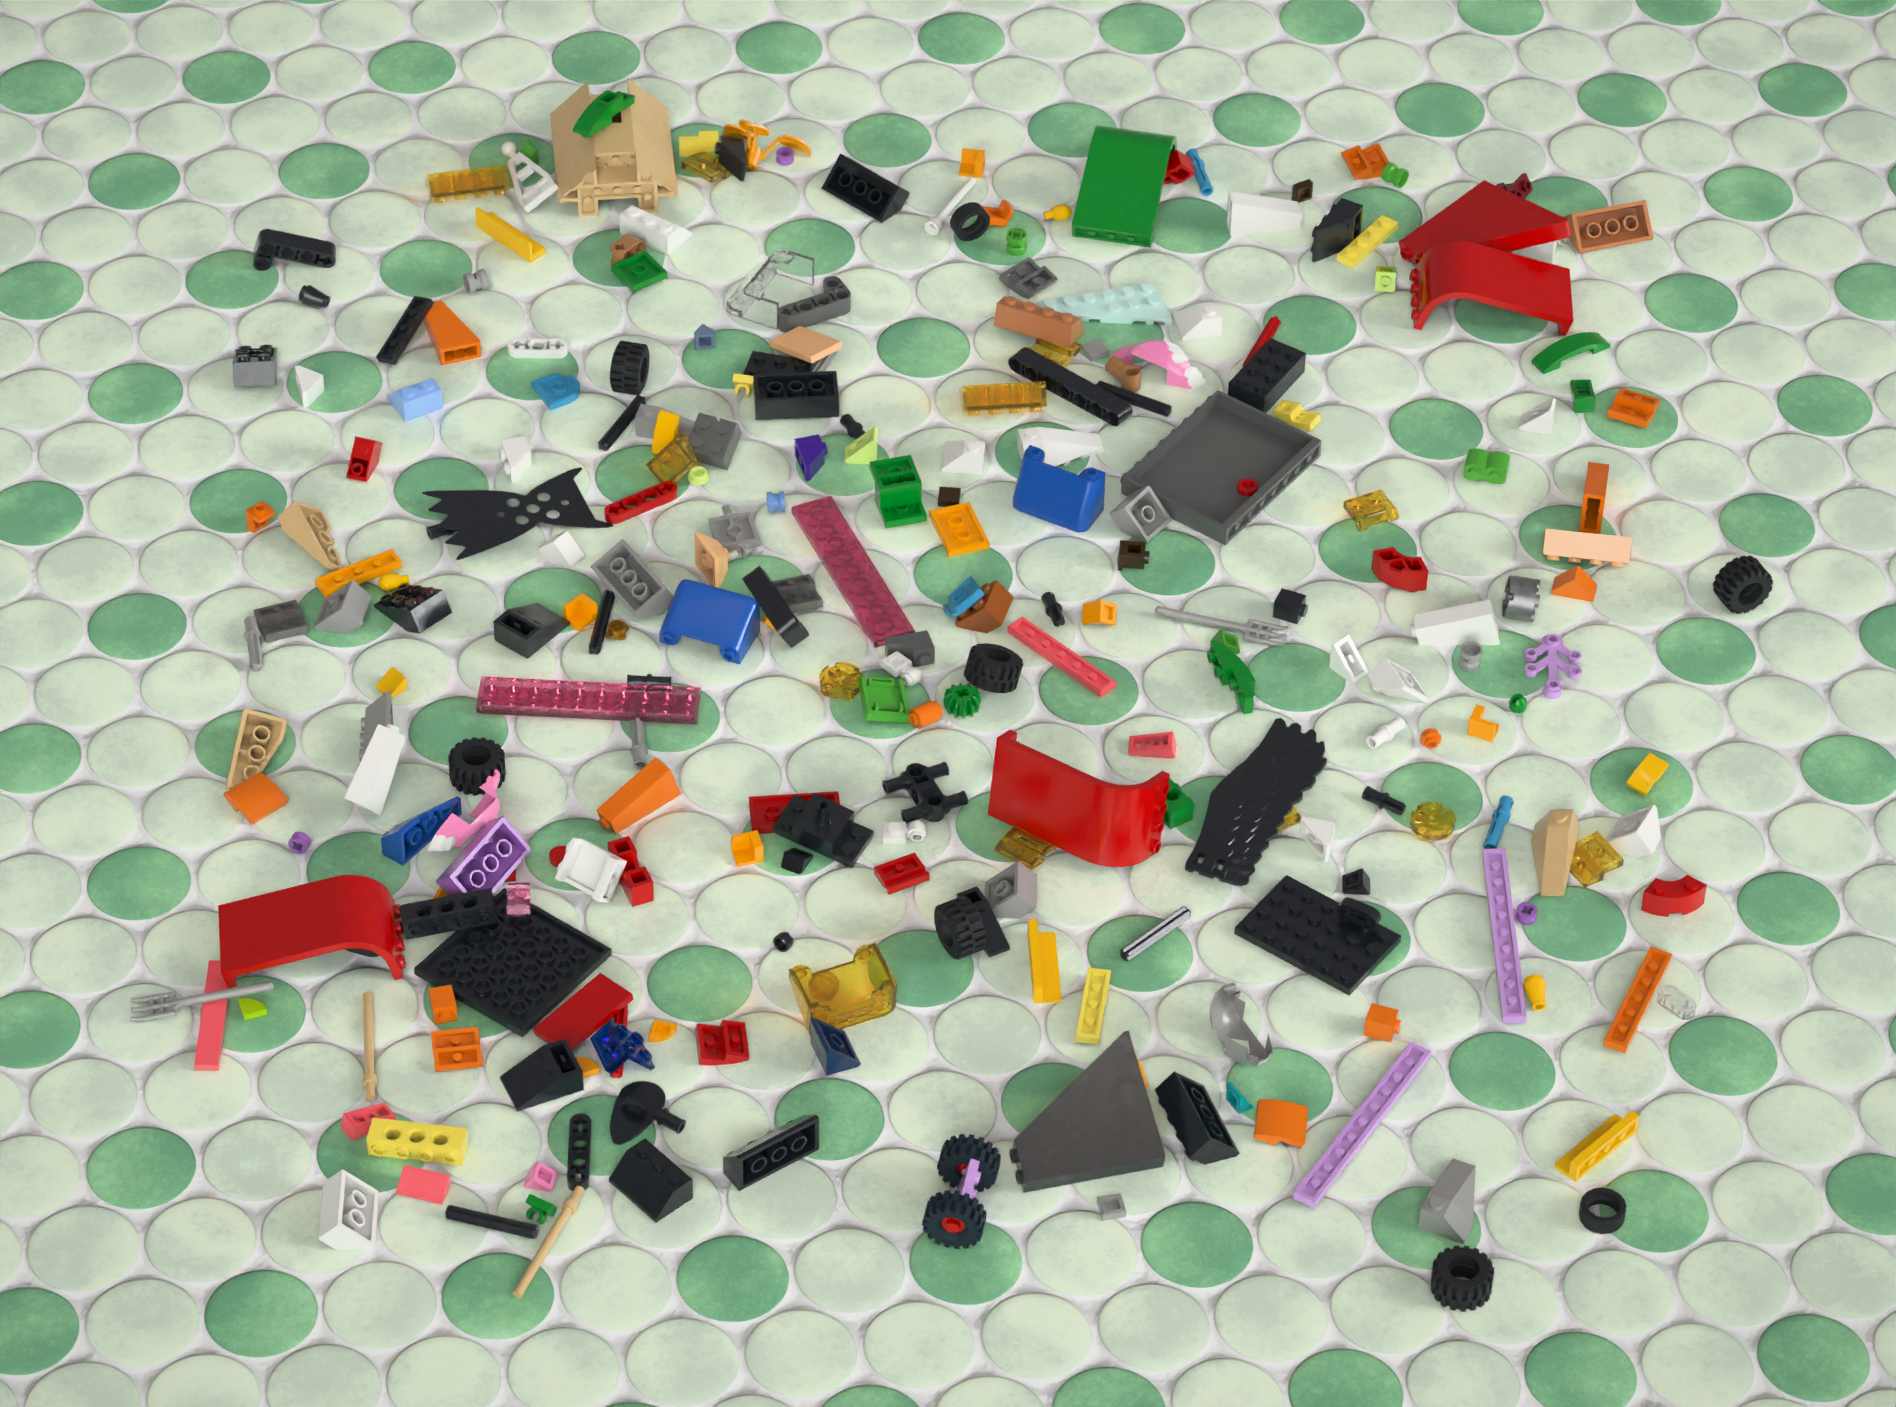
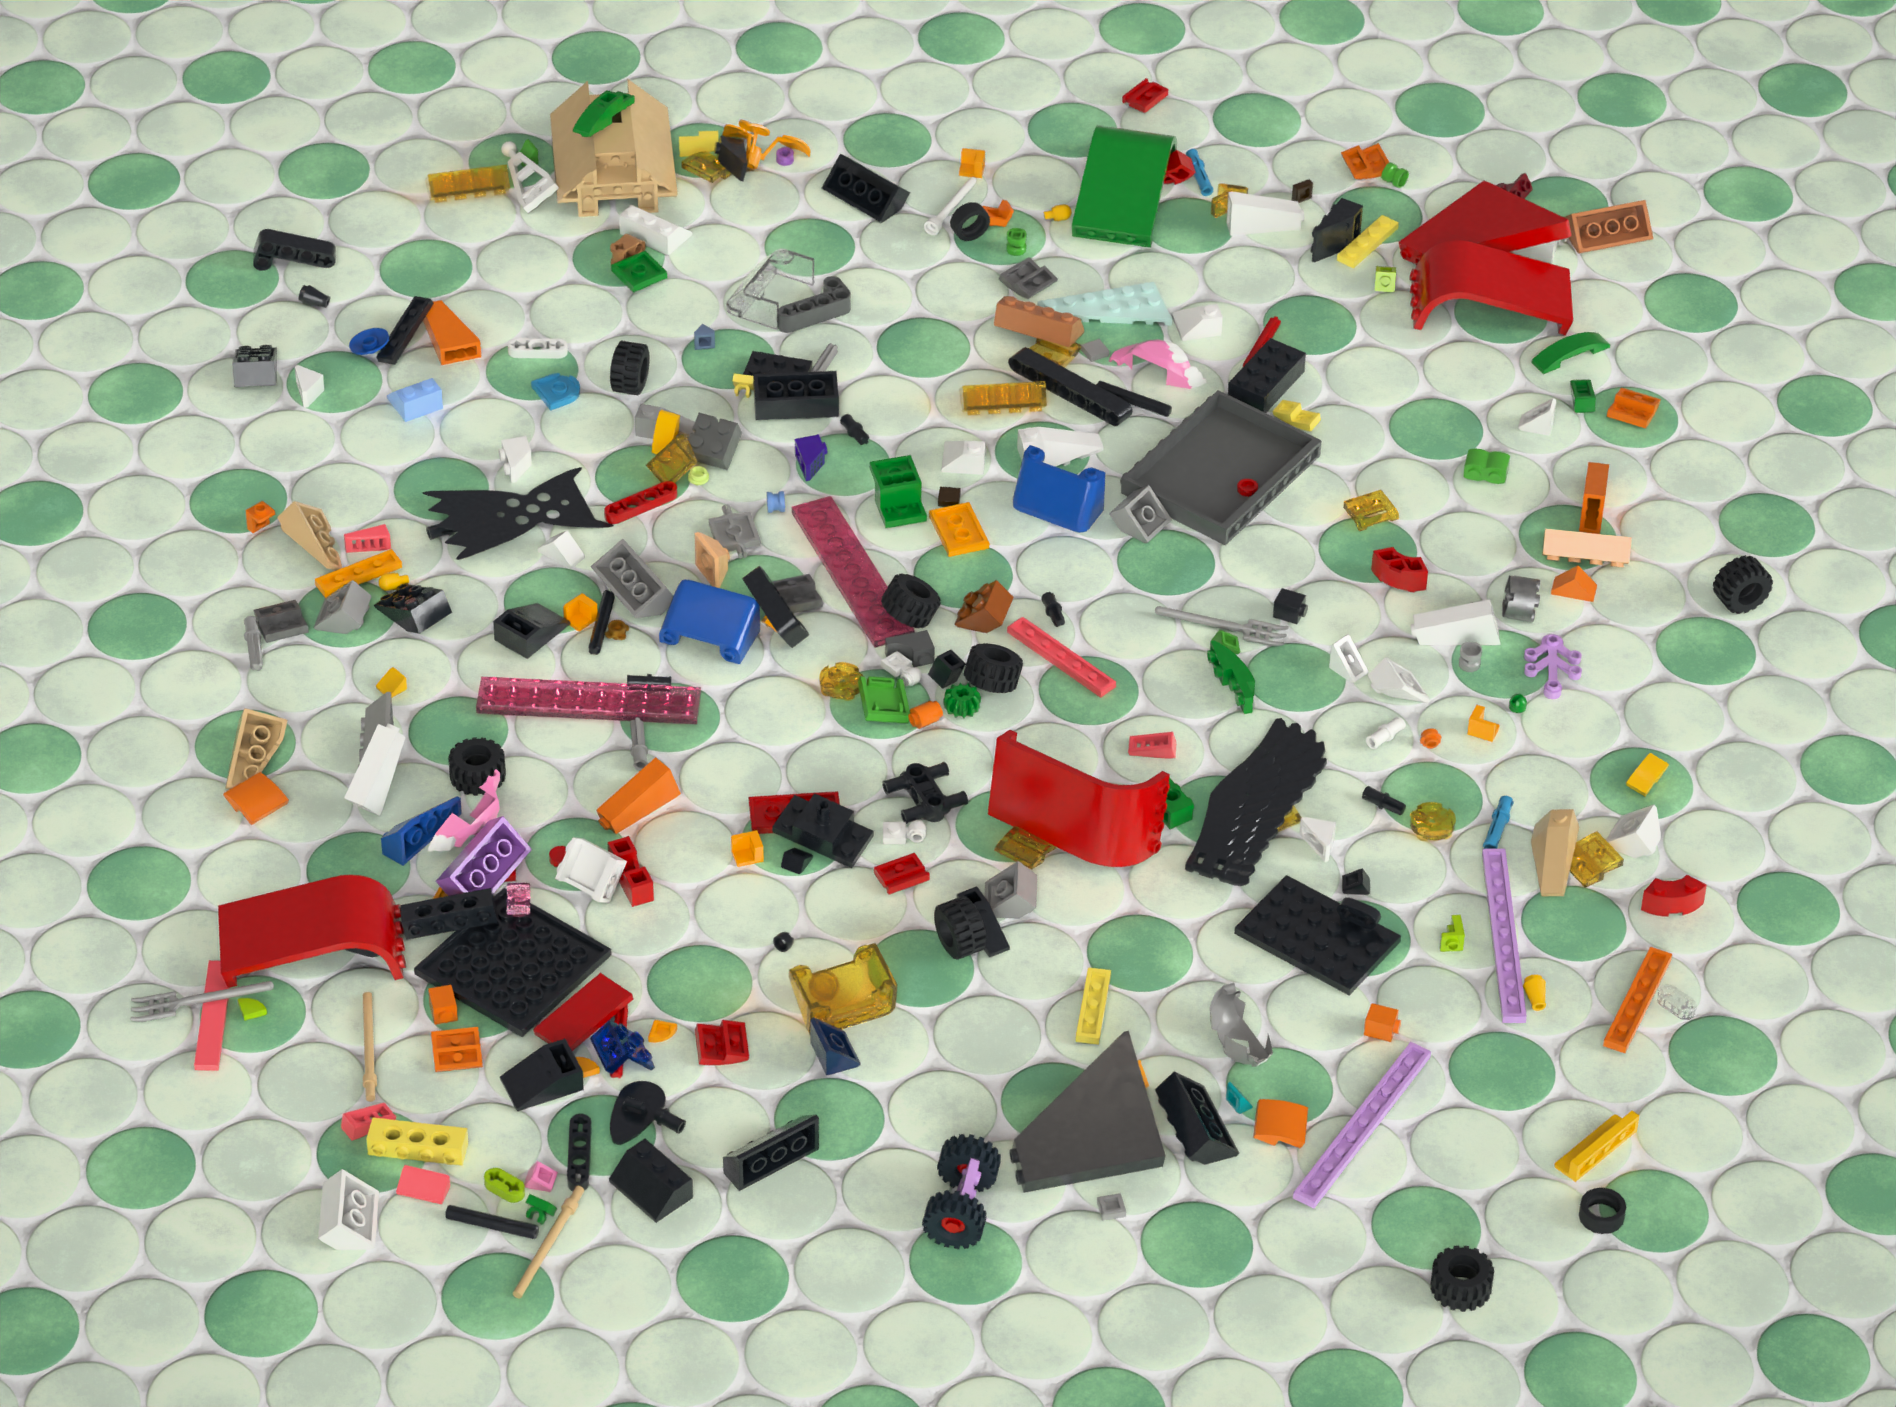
medium lavender bush [288,831,311,854] -> none
red slope [346,436,382,482] -> none
light grey wheel [463,269,489,294] -> none
yellow panel [475,207,545,263] -> none
black axle [598,395,646,451] -> none
light nougat tile [770,326,842,363] -> none
yellowish green slope [844,426,878,464] -> none
dark azure tile [943,576,984,617] -> none
yellow panel [1027,919,1061,1003] -> none
light orange panel [1082,600,1117,626] -> none
medium nougat piece [1105,356,1141,392] -> none
dark brown brick [1118,540,1150,571] -> none
axle [1120,906,1191,961] -> none
light grey wedge [1418,1158,1476,1244] -> none
medium lavender bush [1516,902,1538,925] -> none
none -> coral slope [344,524,391,553]
none -> blue dish [349,328,389,355]
none -> lime beam [484,1168,525,1203]
none -> black tyre [881,573,941,628]
none -> black brick [928,650,966,689]
none -> red plate [1122,78,1168,113]
none -> clear yellow slope [1211,183,1248,218]
none -> lime bracket [1440,915,1465,952]

